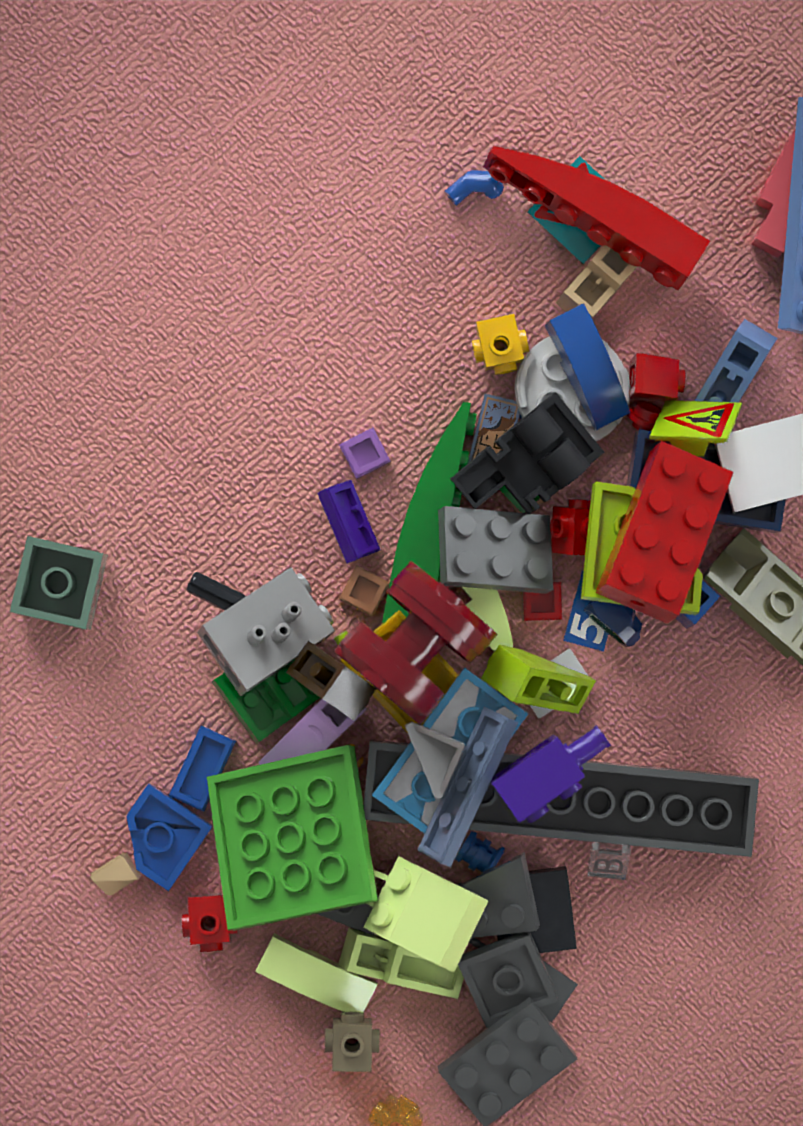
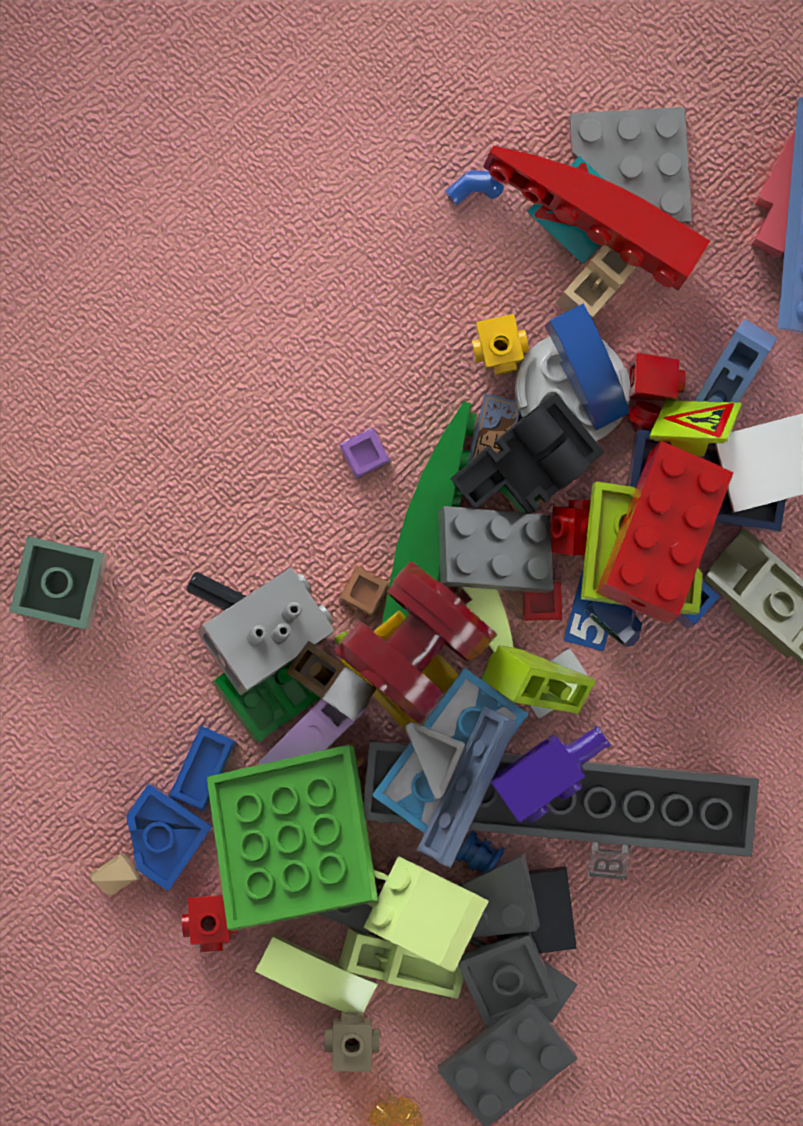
dark purple plate [317,480,381,564] -> none
none -> light grey plate [569,107,692,224]

